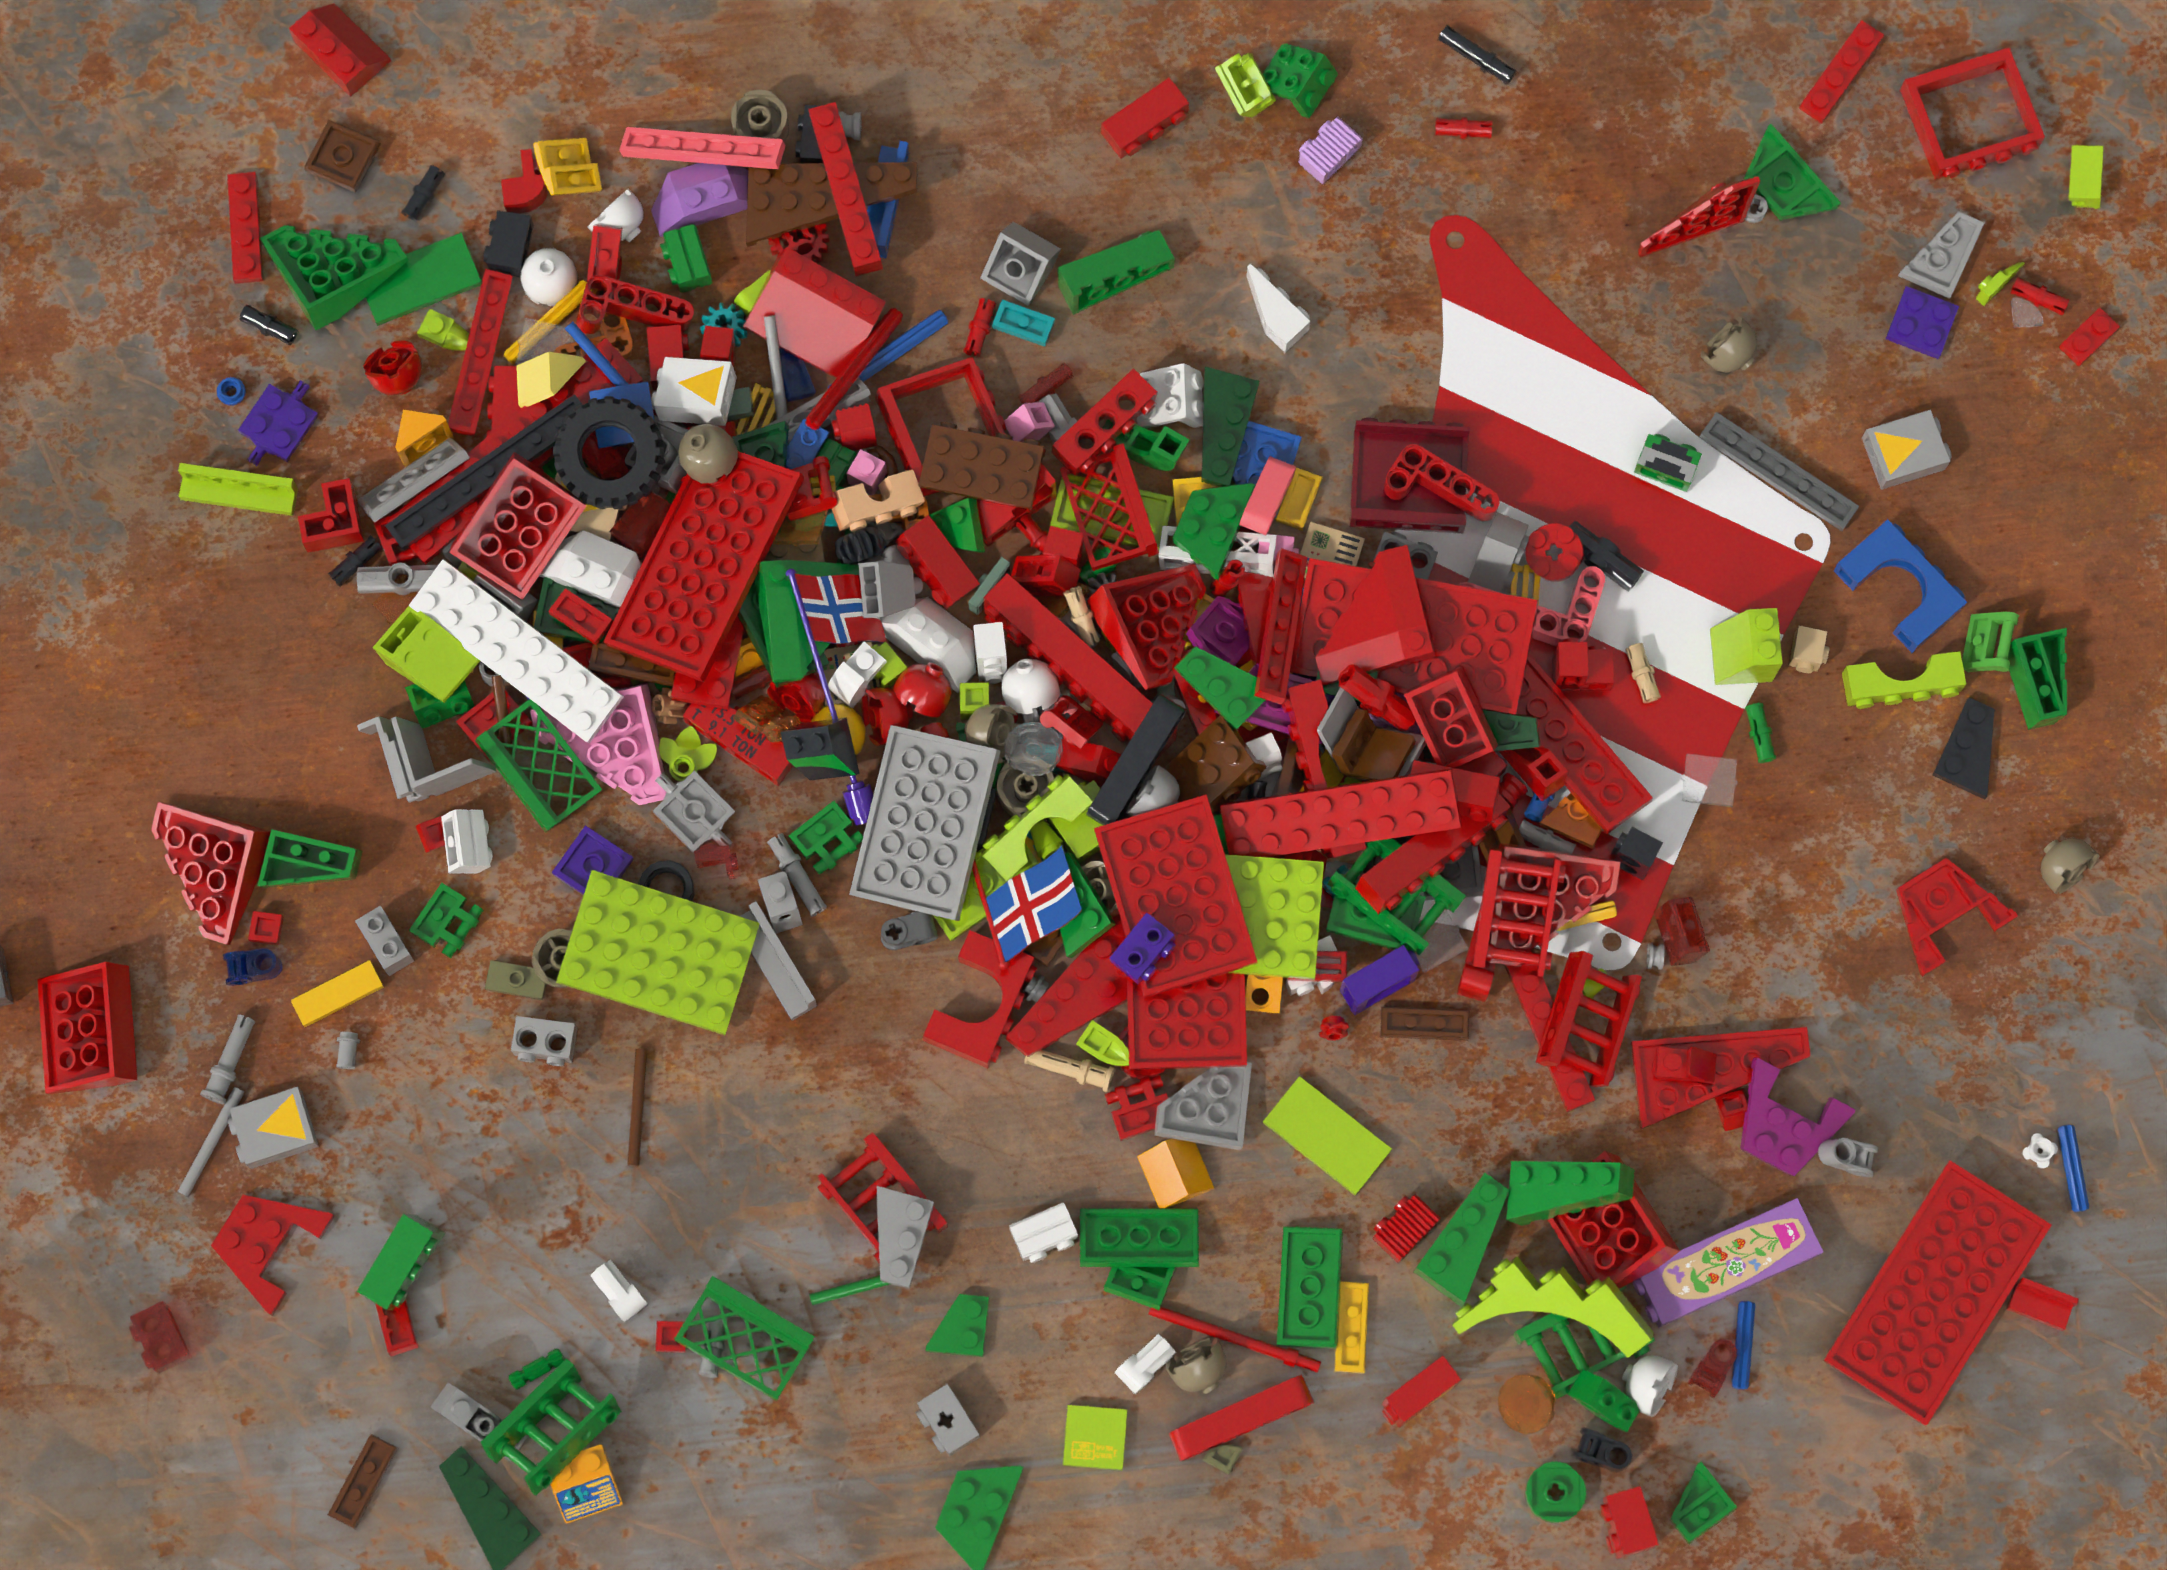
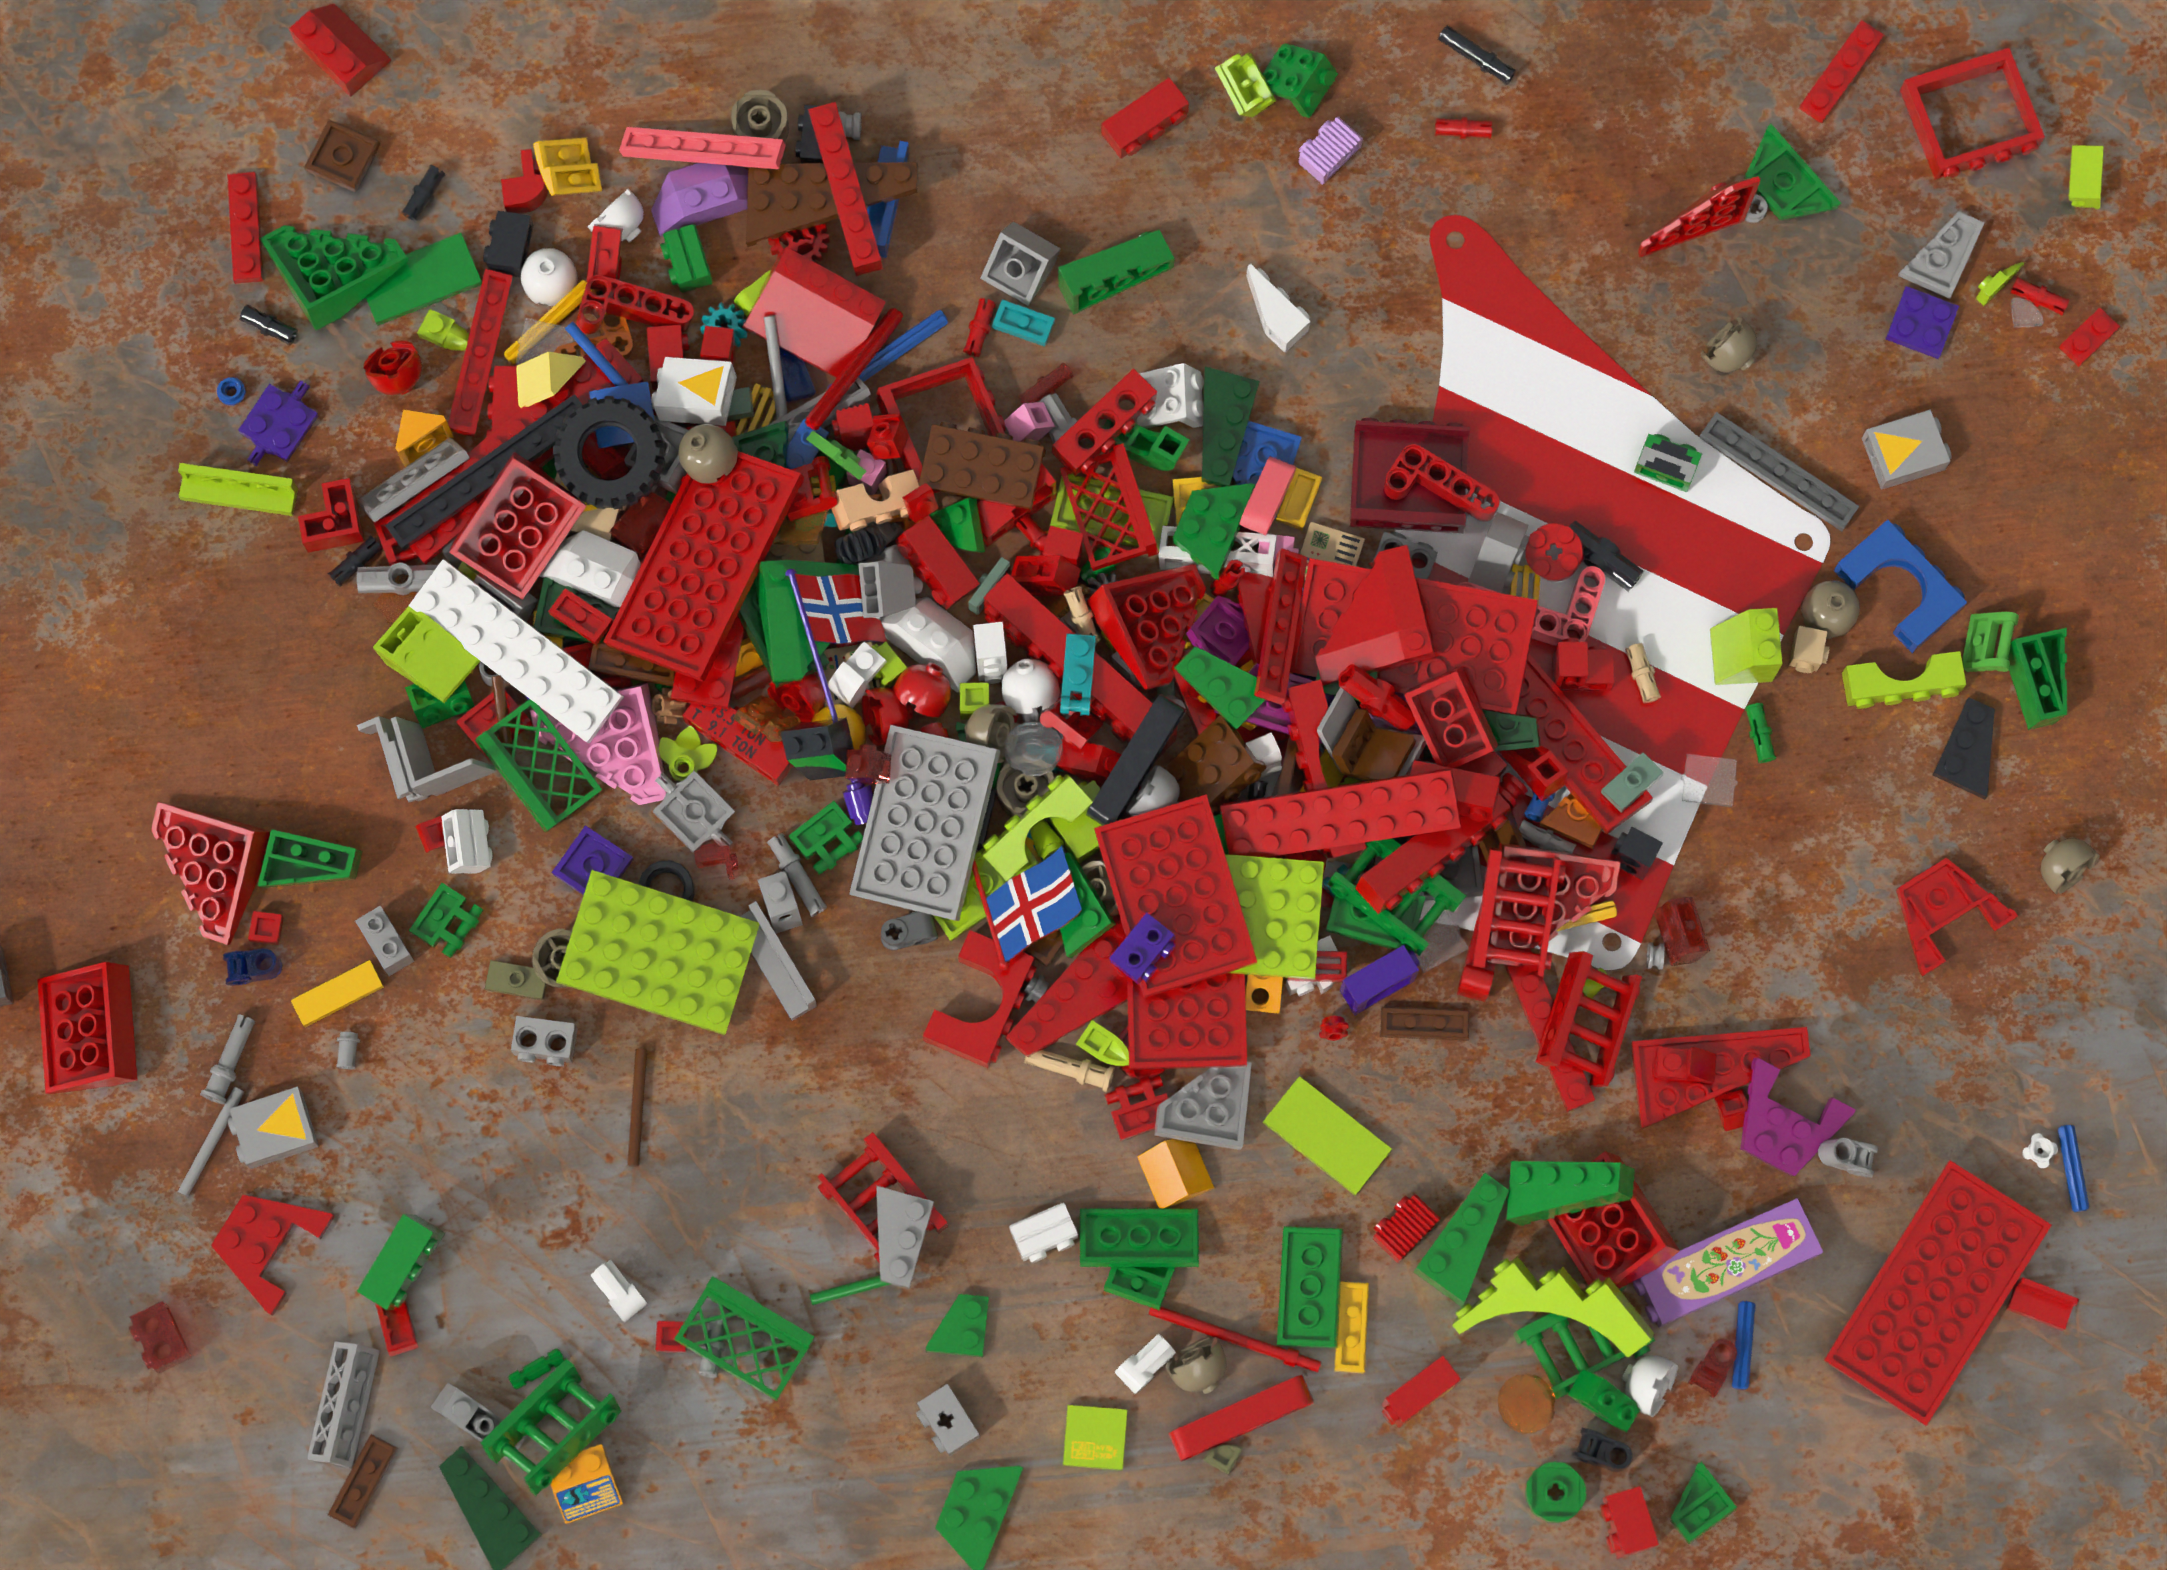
none -> light grey fence [307,1341,380,1468]
none -> bright green plate [806,430,866,480]
none -> clear red brick [845,744,892,784]
none -> red brick [867,413,909,460]
none -> red plate [902,483,939,523]
none -> teal plate [1060,634,1096,716]
none -> sand green plate [1601,753,1664,813]
none -> dark tan cylinder [1801,580,1860,639]

